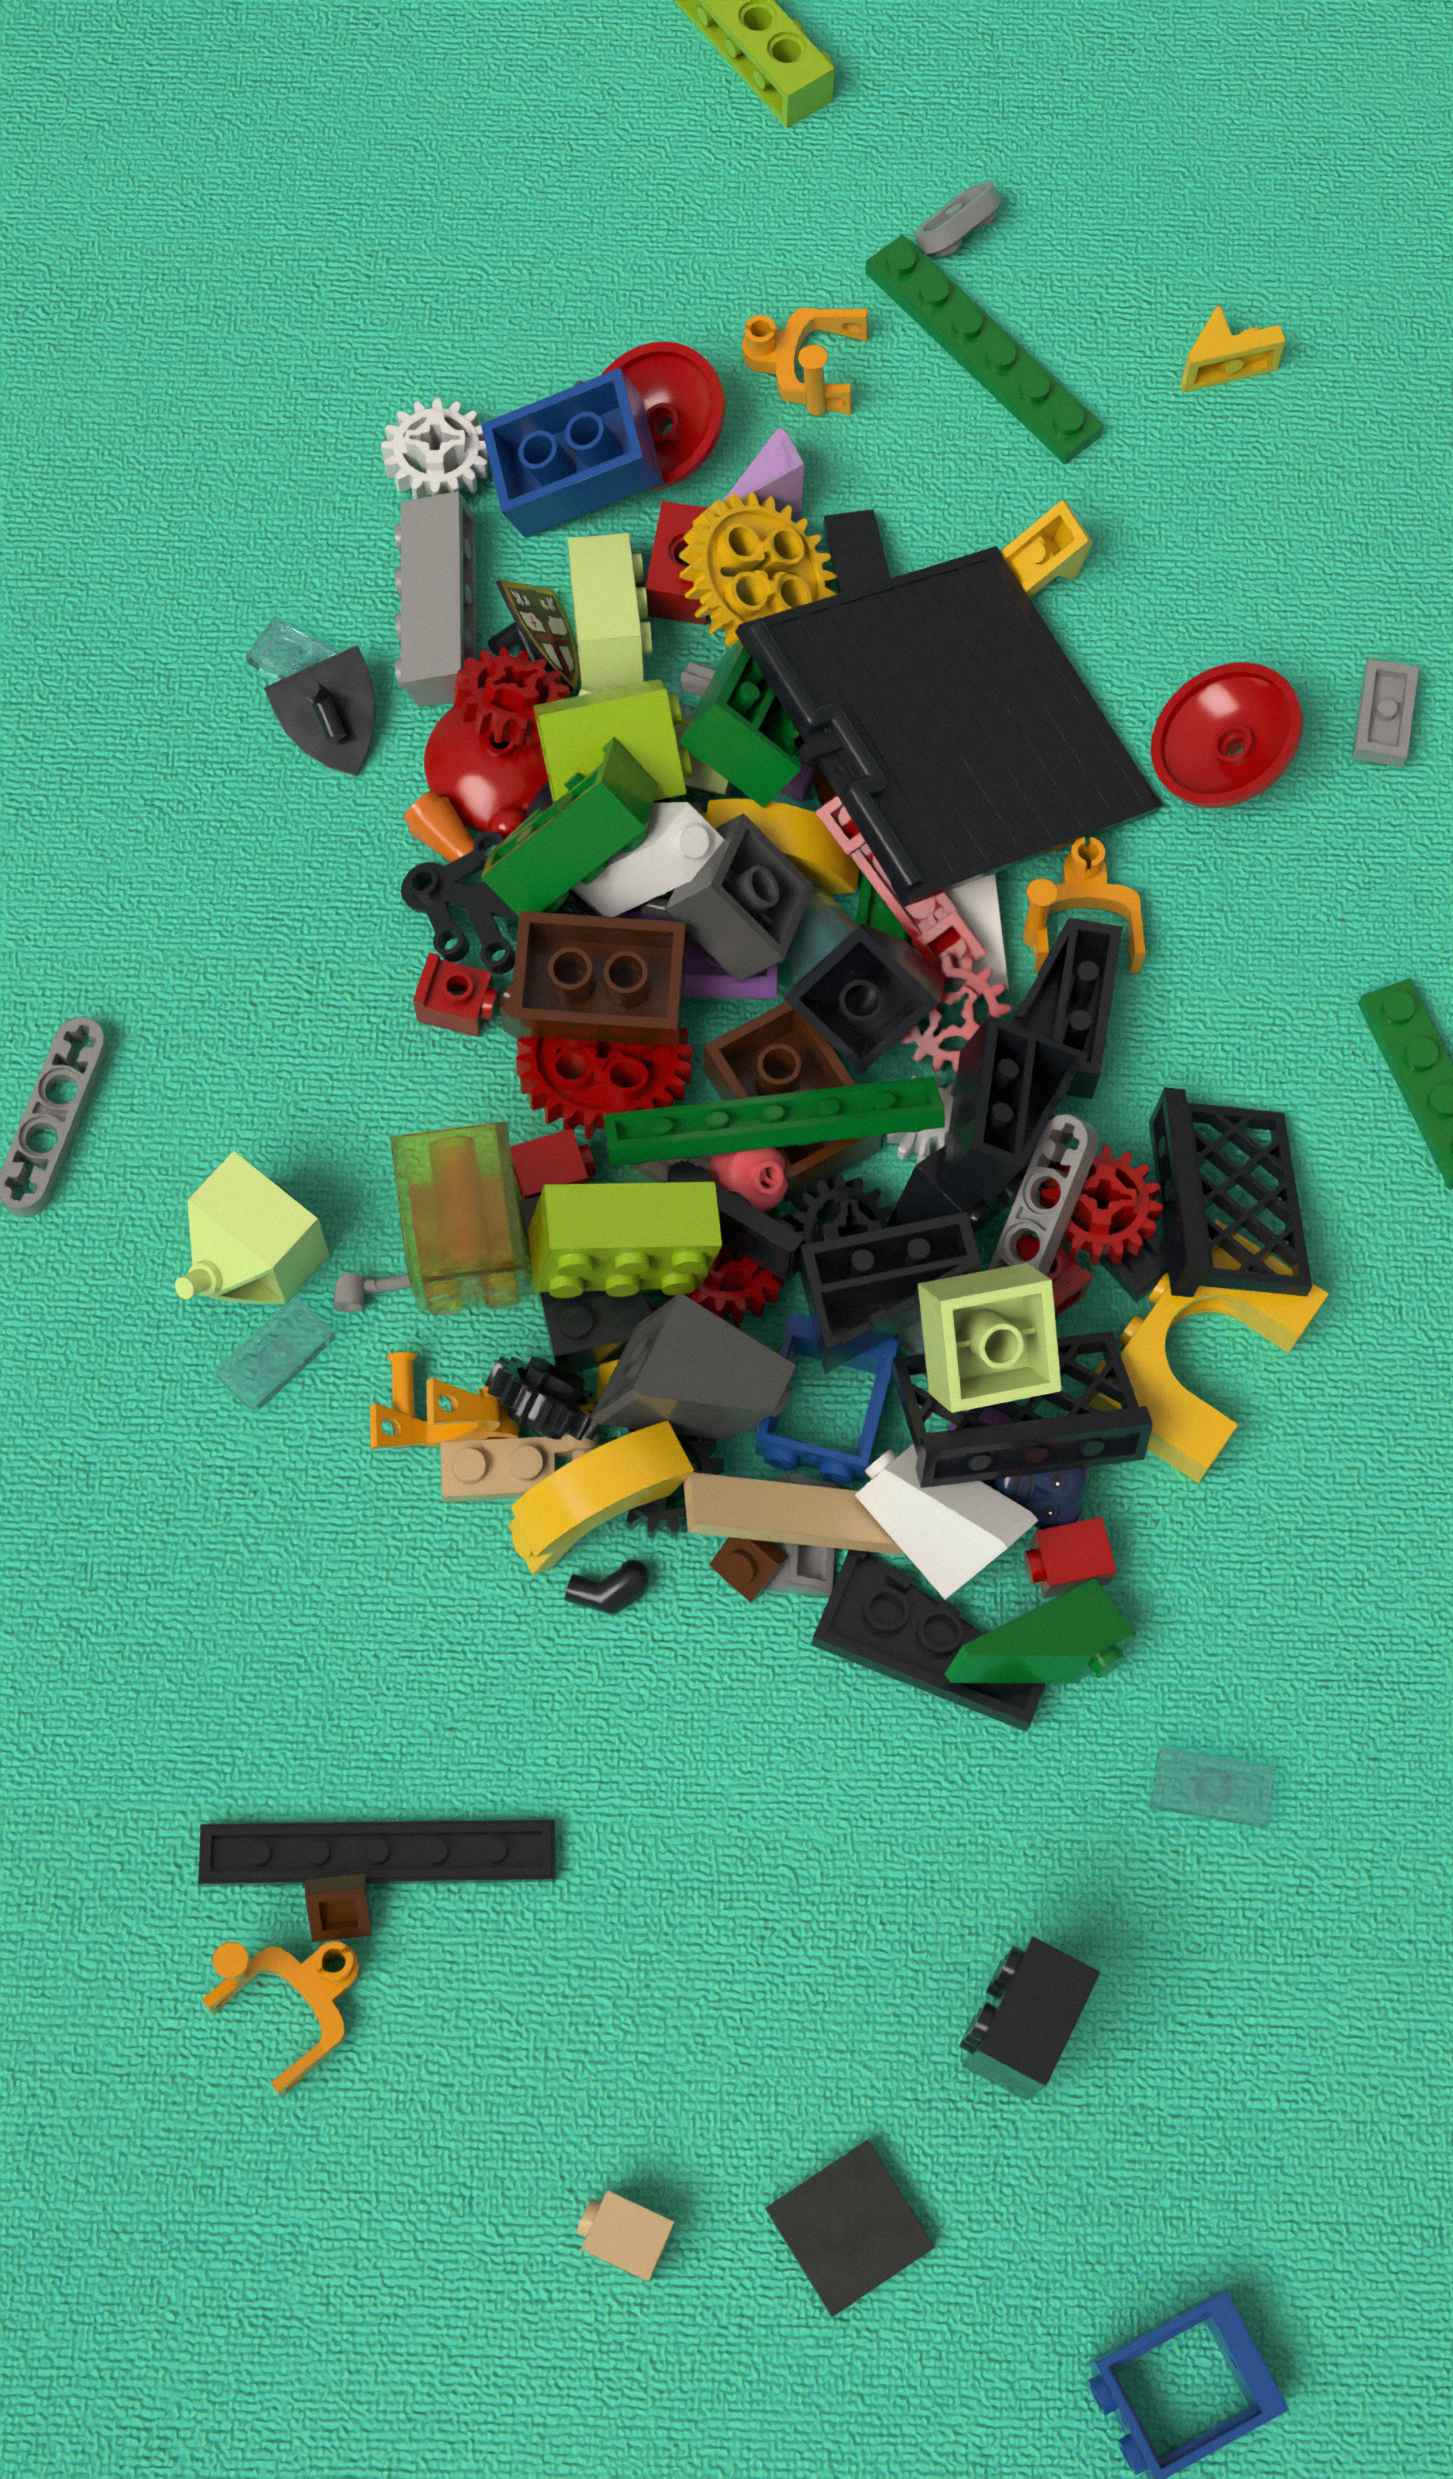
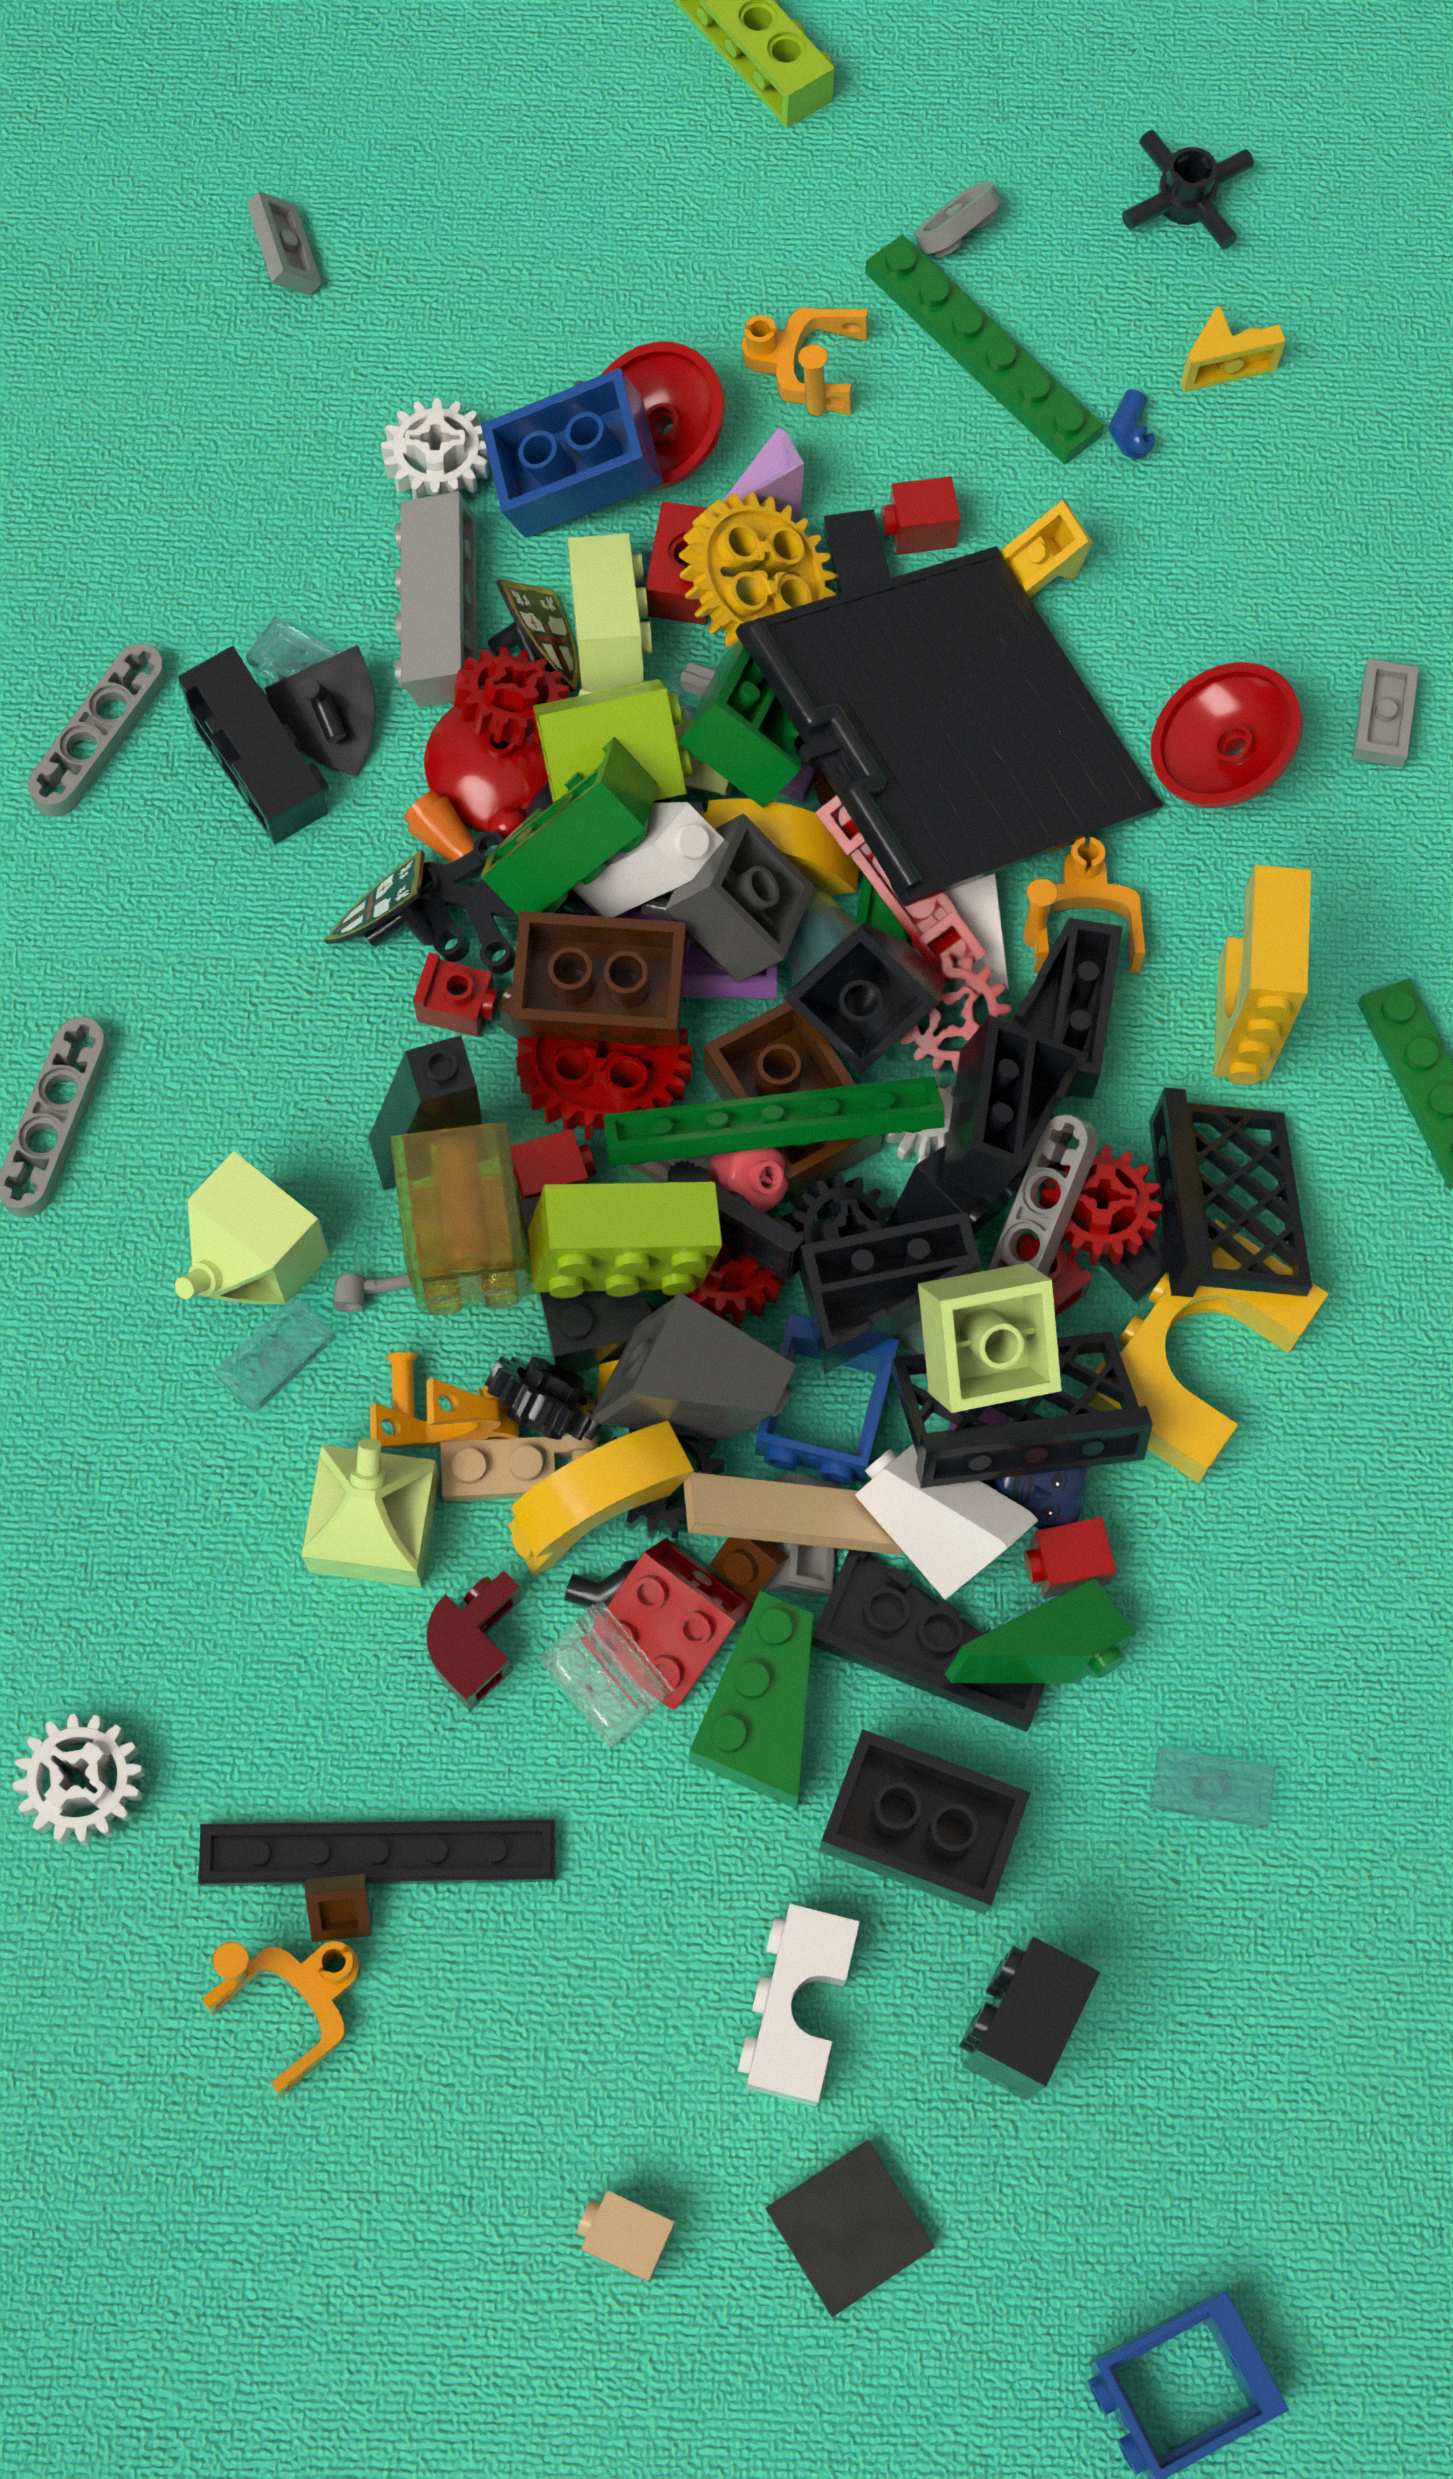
none -> white gear [12,1714,146,1845]
none -> light grey beam [28,644,166,817]
none -> black wedge [178,645,329,845]
none -> light grey plate [247,191,322,295]
none -> yellowish green piece [301,1438,440,1587]
none -> shield [324,849,436,947]
none -> black slope [368,1035,489,1190]
none -> dark red brick [427,1571,522,1711]
none -> clear plate [538,1602,675,1748]
none -> red bracket [586,1538,753,1709]
none -> green wedge [689,1591,813,1809]
none -> white arch [738,1904,860,2107]
none -> black brick [819,1729,1031,1915]
none -> red brick [881,476,961,555]
none -> blue arm [1109,389,1155,459]
none -> black bar [1122,130,1254,249]
none -> yellow arch [1213,865,1311,1085]

